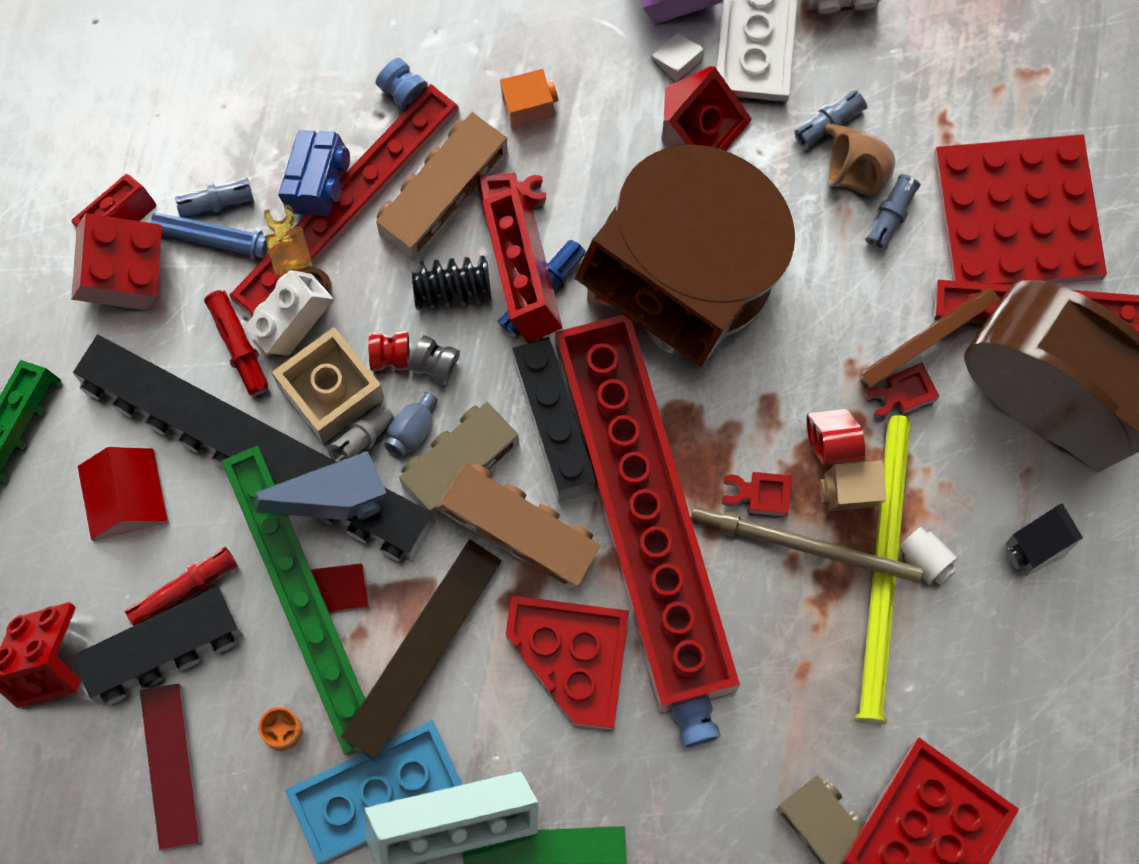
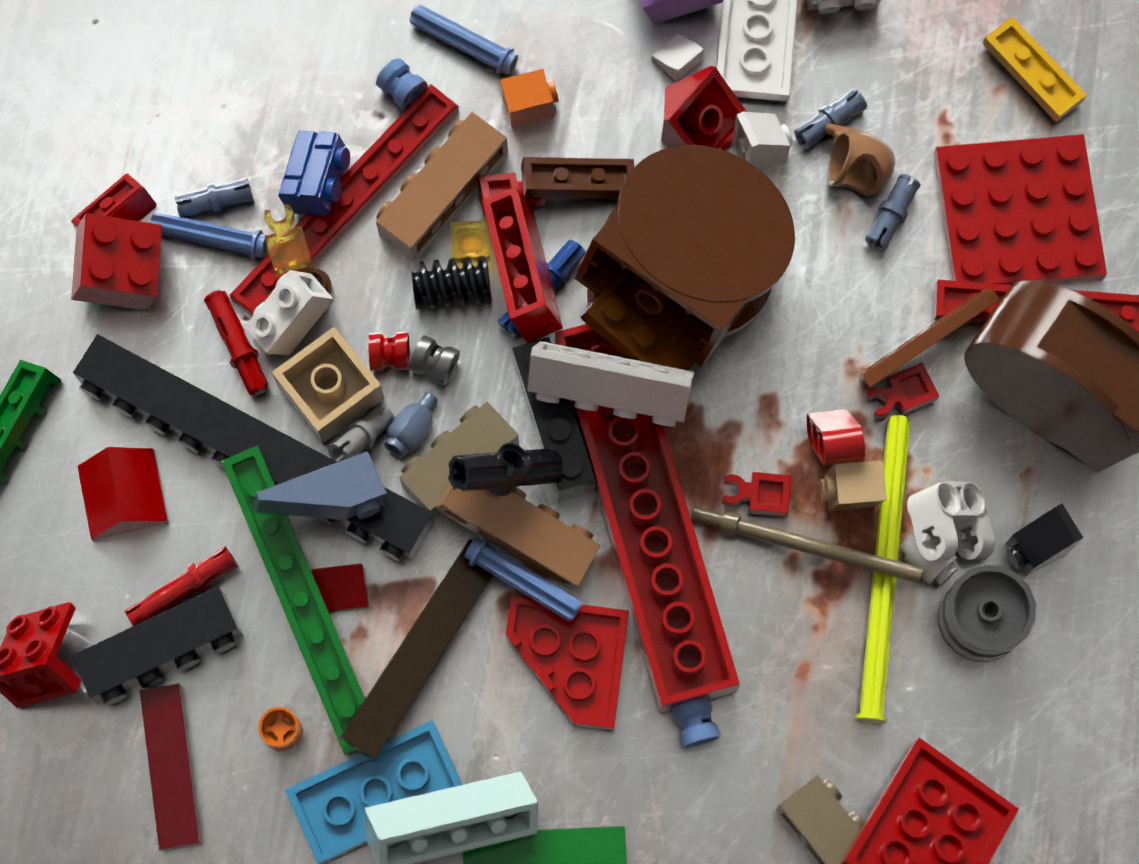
none -> medium blue axle [409,5,518,75]
none -> black piece [448,443,563,496]
none -> clear yellow plate [450,220,490,263]
none -> medium blue axle [464,537,582,621]
none -> reddish brown plate [521,157,634,199]
none -> white slope [527,341,694,427]
none -> reddish brown plate [580,287,694,371]
none -> white slope [732,112,793,171]
none -> white piece [907,481,995,561]
none -> dark grey wheel [939,565,1036,661]
none -> yellow plate [982,16,1087,122]

